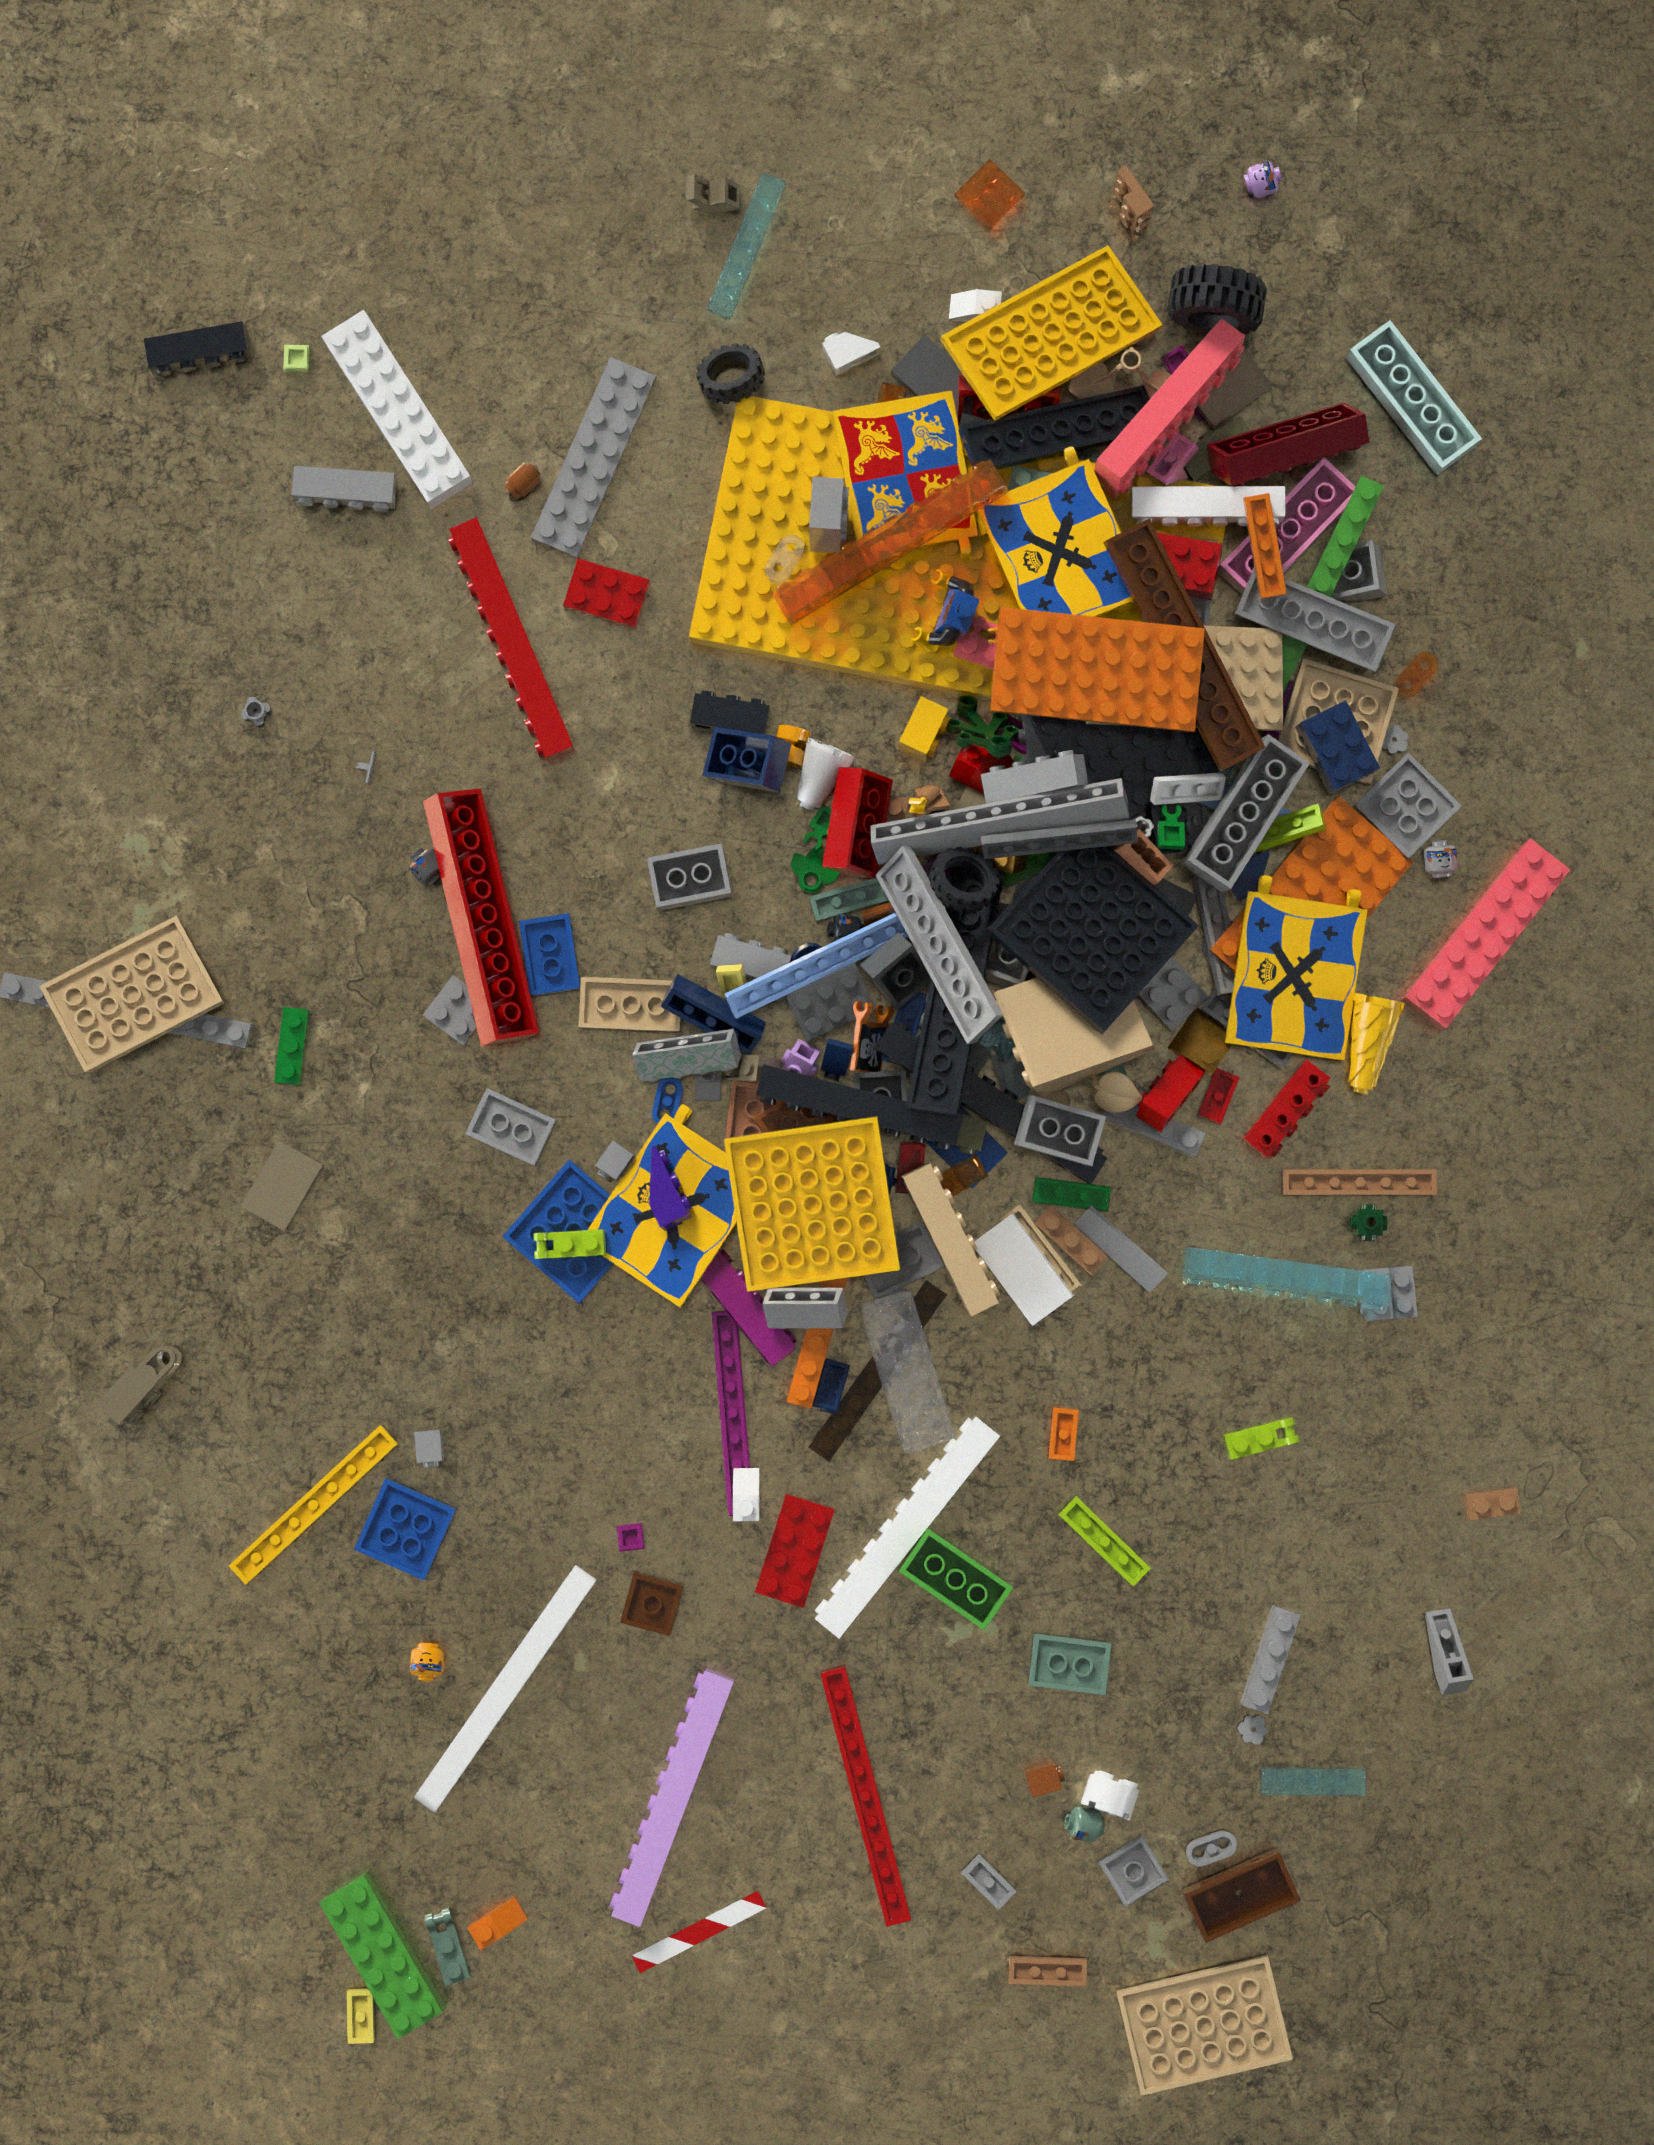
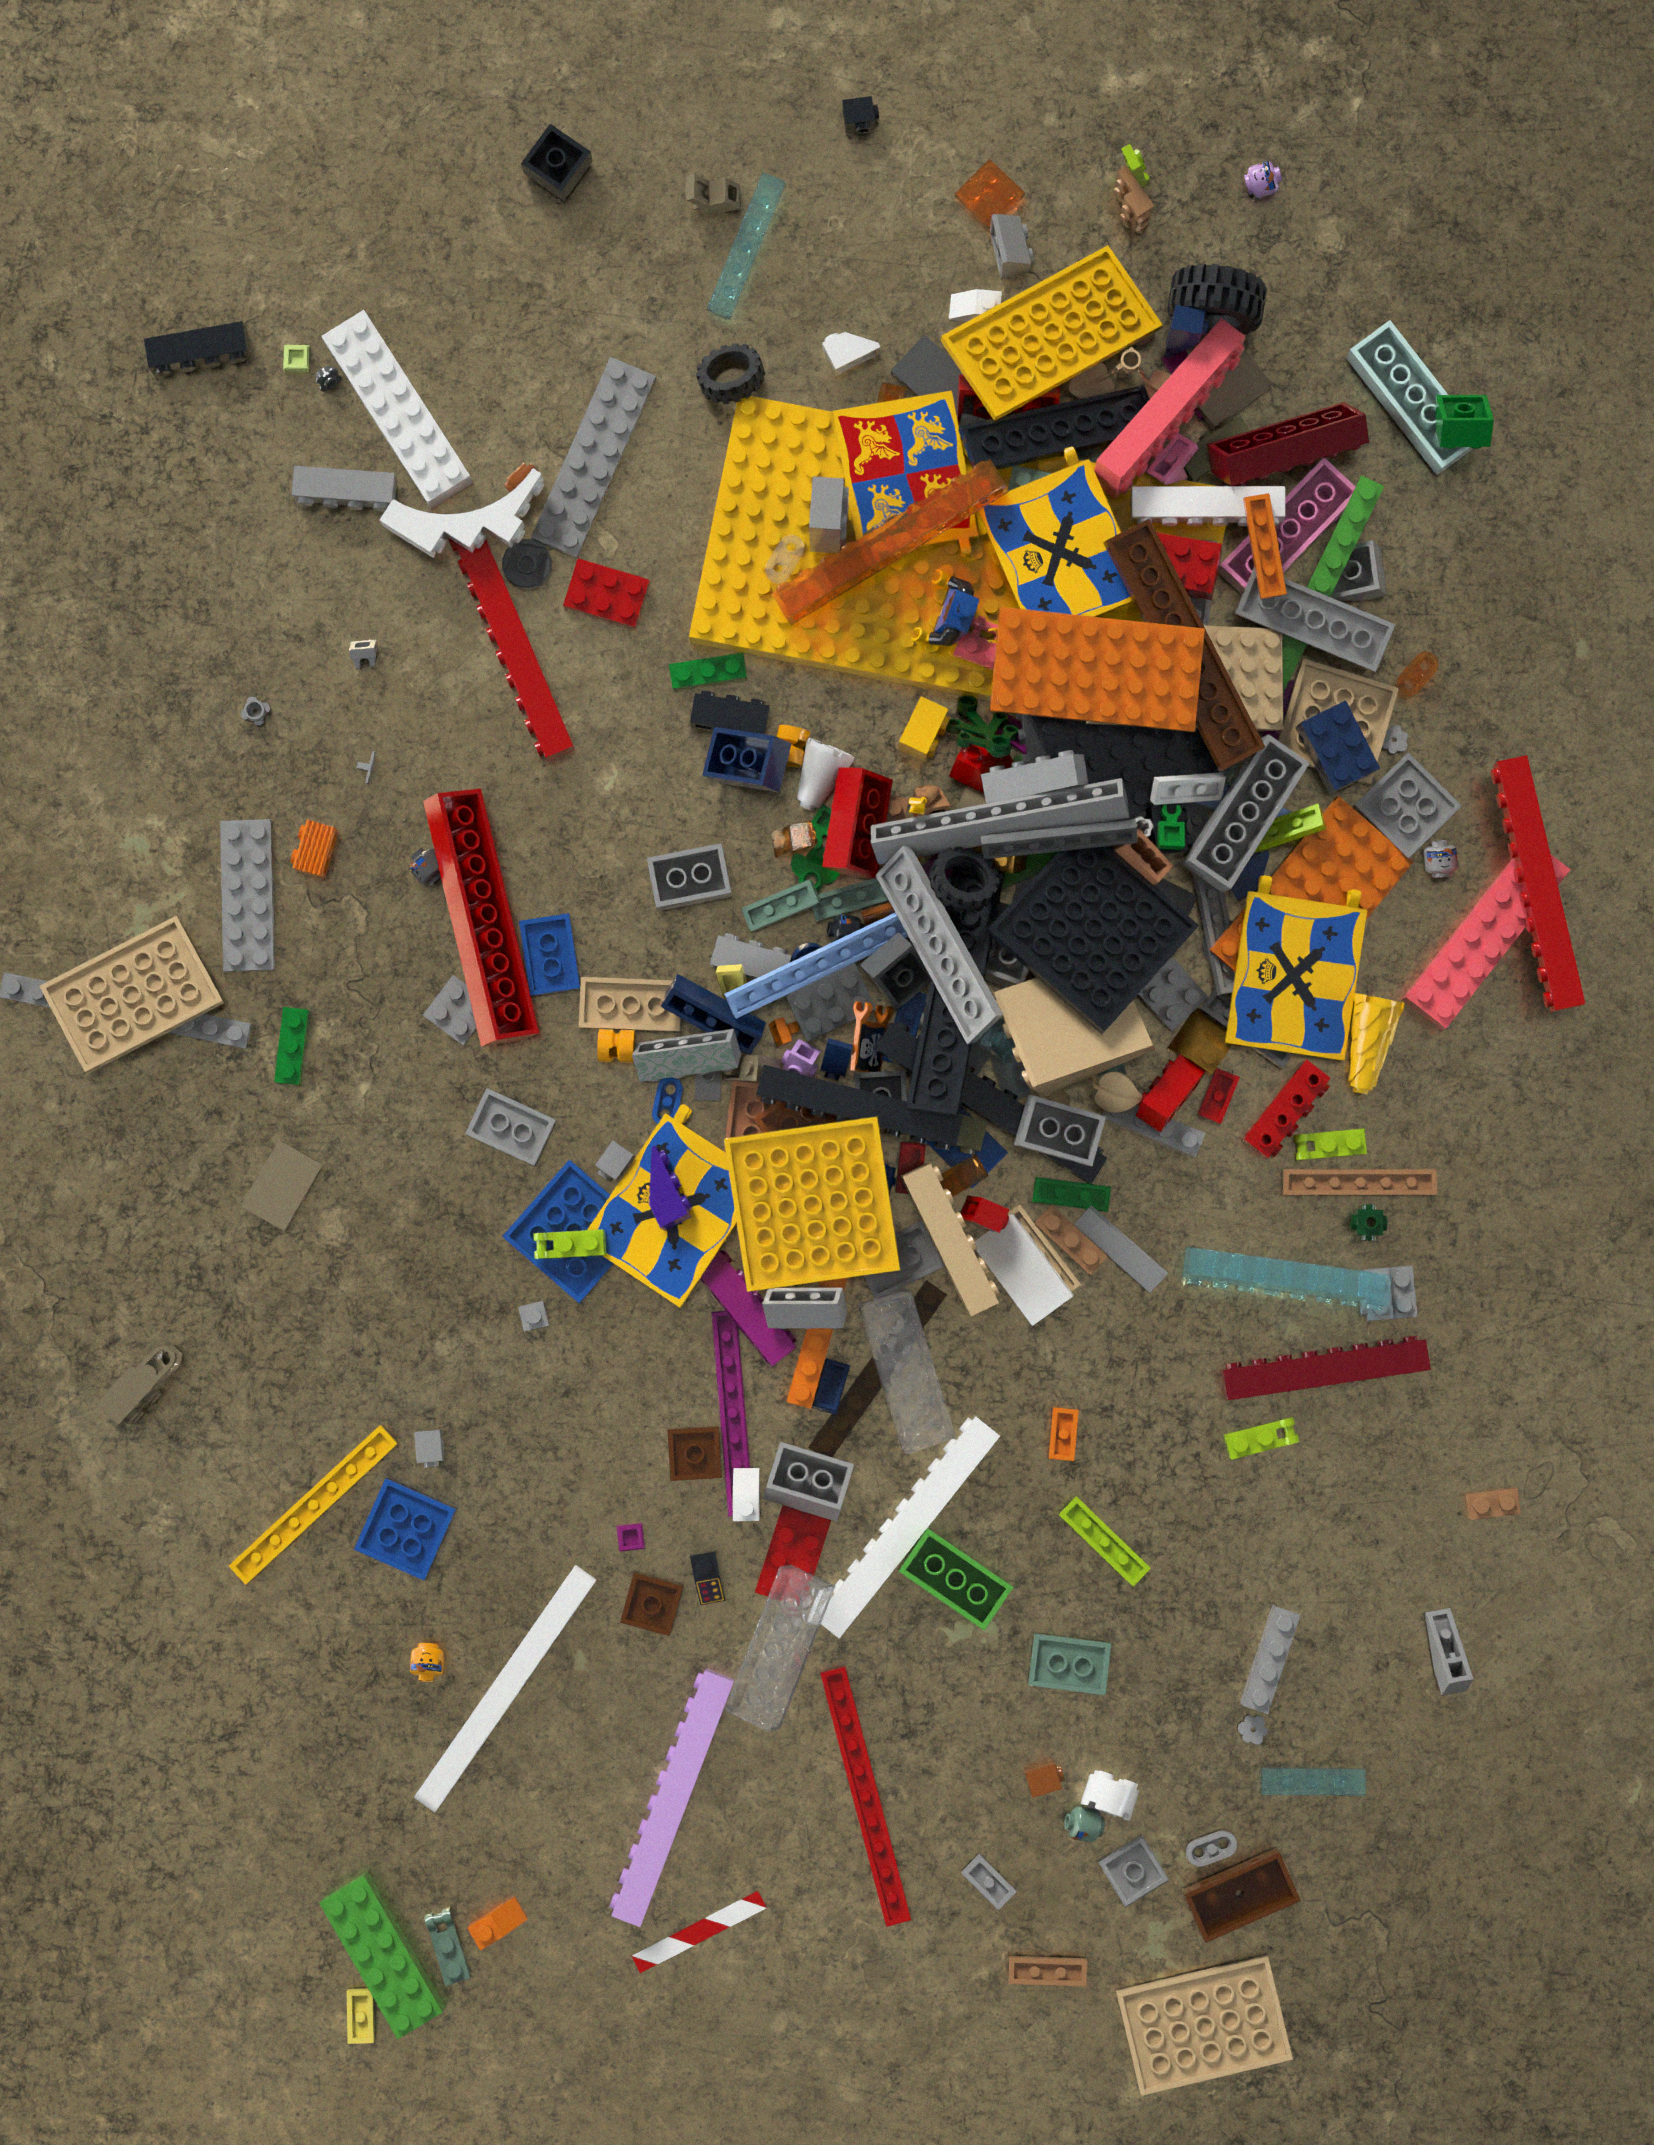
none -> light grey plate [220,819,275,972]
none -> orange brick [290,820,339,879]
none -> dark grey plate [316,366,342,391]
none -> light grey tile [349,639,377,668]
none -> white arch [379,468,544,557]
none -> dark grey tile [502,539,552,590]
none -> light grey plate [518,1301,550,1332]
none -> black brick [521,124,593,201]
none -> light orange wheel [597,1029,635,1063]
none -> reddish brown plate [667,1426,722,1481]
none -> green plate [669,653,747,690]
none -> black slope [690,1550,726,1605]
none -> clear brick [725,1565,835,1732]
none -> sand green plate [741,879,821,932]
none -> light grey brick [763,1442,854,1522]
none -> orange tile [768,1017,800,1048]
none -> clear orange slope [771,820,816,857]
none -> black brick [842,96,879,134]
none -> red slope [960,1195,1010,1233]
none -> light grey slope [990,214,1034,278]
none -> lime plate [1121,144,1151,186]
none -> dark blue slope [1164,305,1209,358]
none -> dark red brick [1220,1335,1431,1400]
none -> lime plate [1293,1129,1367,1161]
none -> green slope [1436,395,1494,449]
none -> red brick [1491,755,1586,1013]

